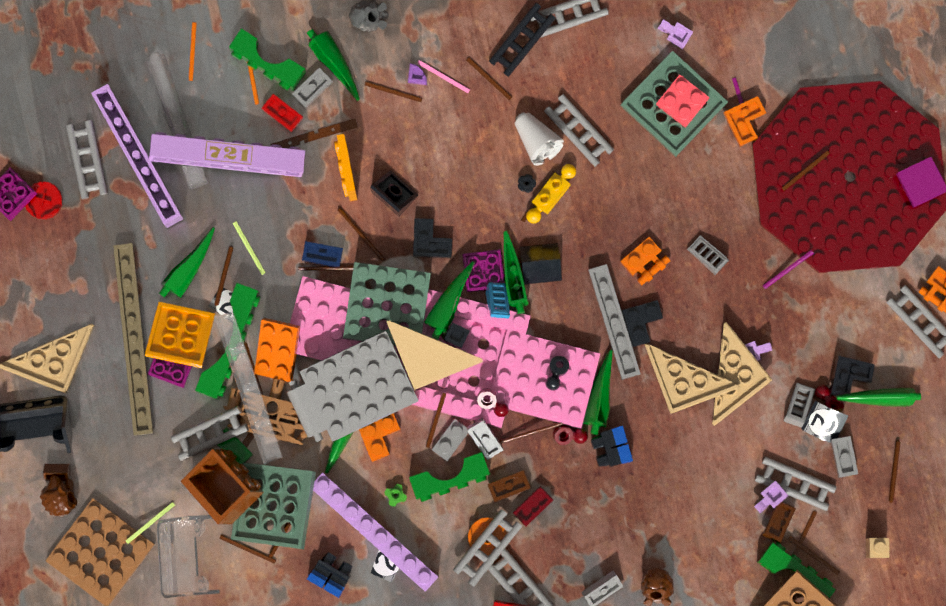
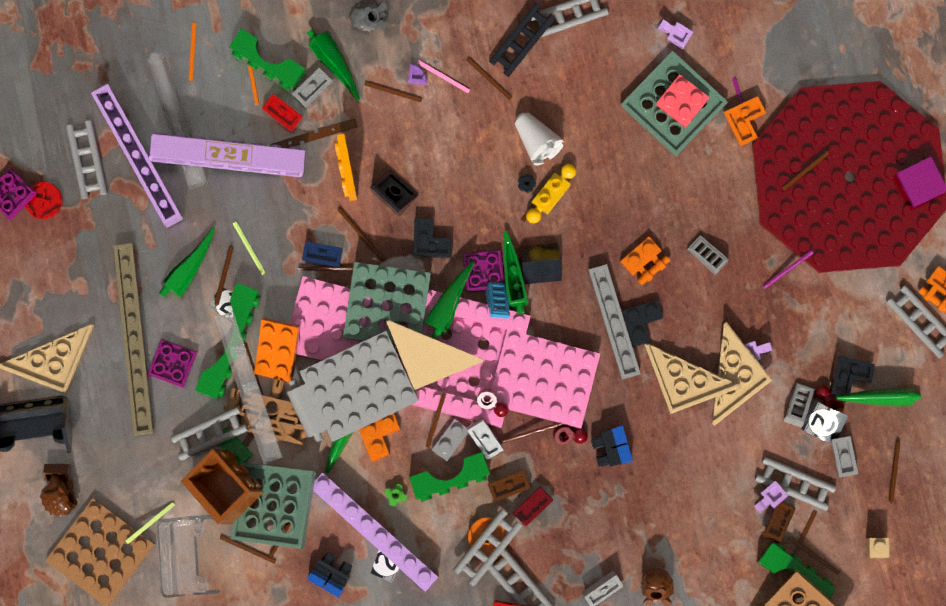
light orange plate [145,302,215,368] -> none
black plate [444,322,470,349] -> none
light grey bar [544,94,614,167] -> none
black plate [545,356,569,391] -> none
green piece [583,350,613,435] -> none

